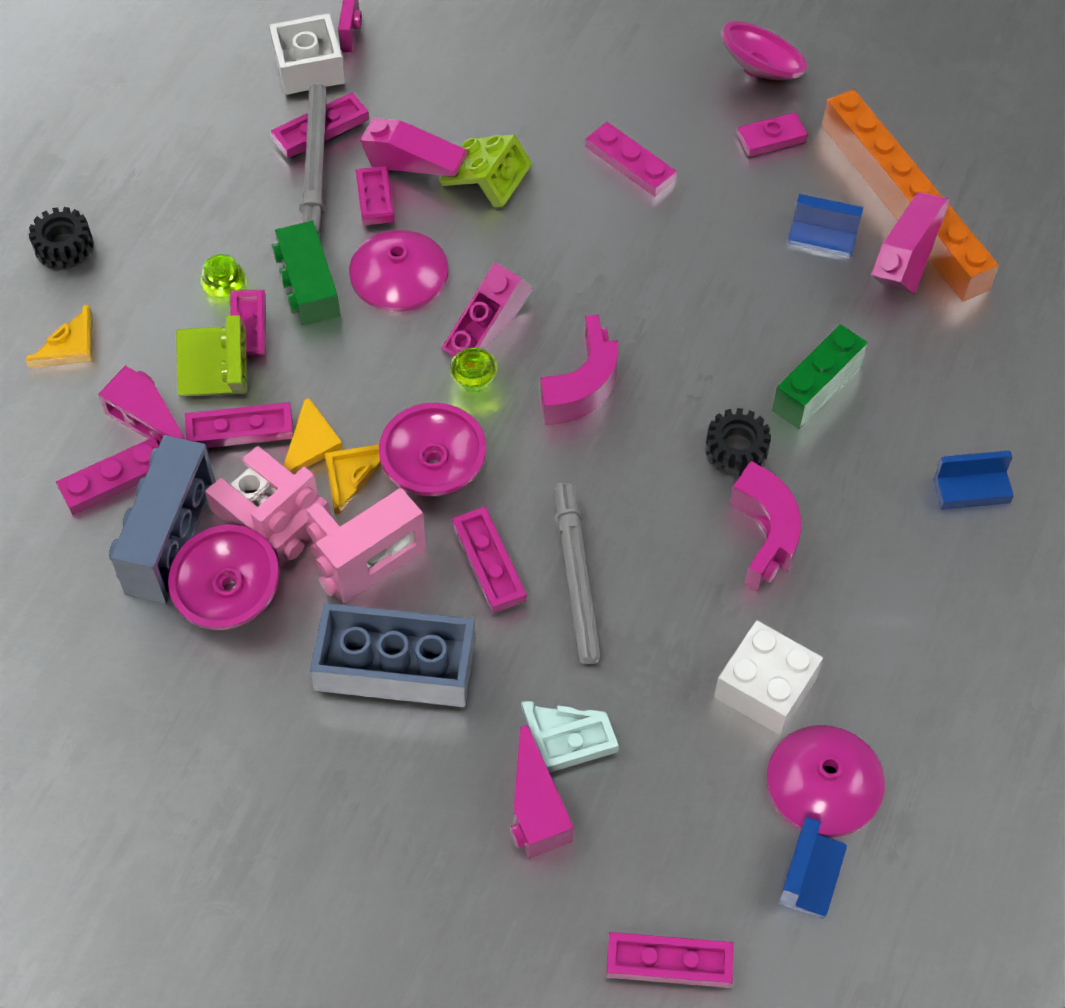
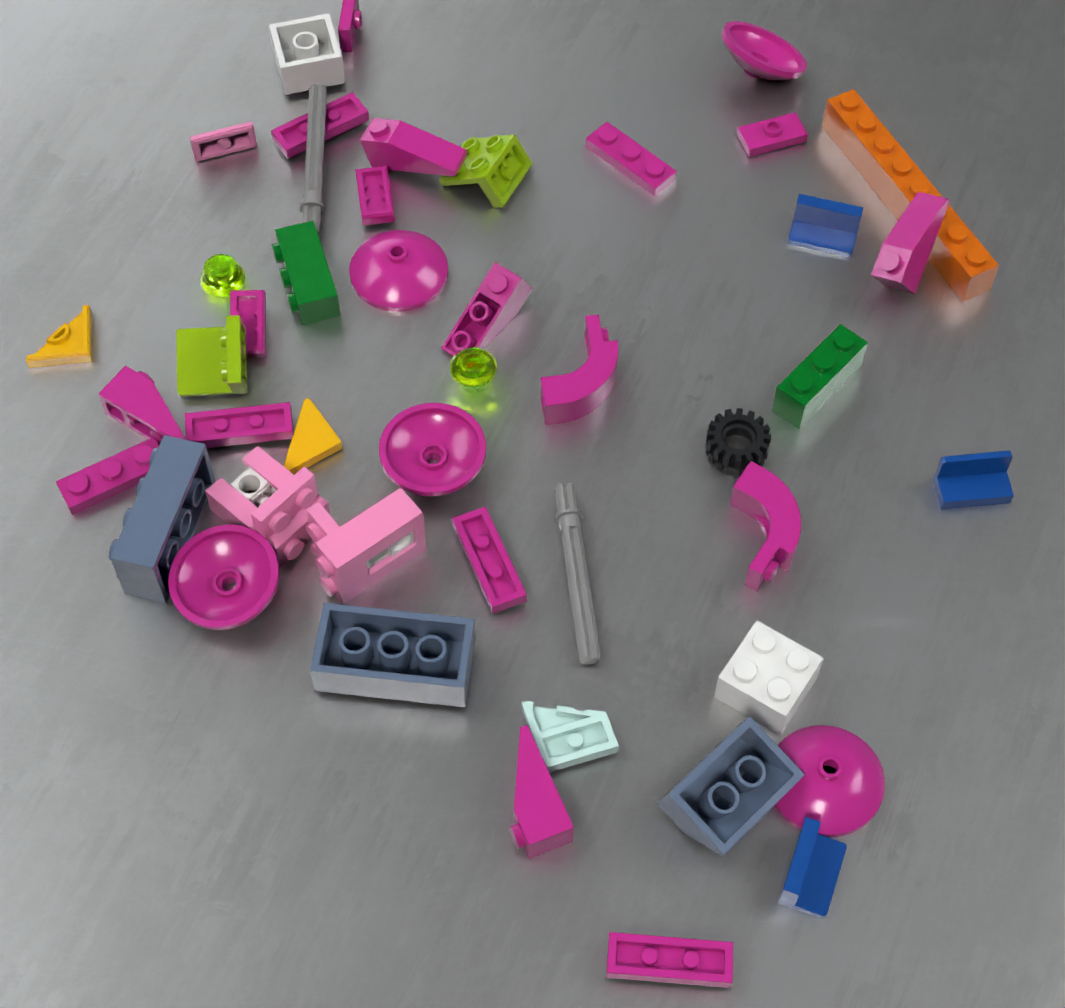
black tyre [28,207,94,270] -> none
yellow tile [324,444,381,514] -> none
none -> bright pink slope [190,121,257,162]
none -> sand blue slope [657,716,805,856]

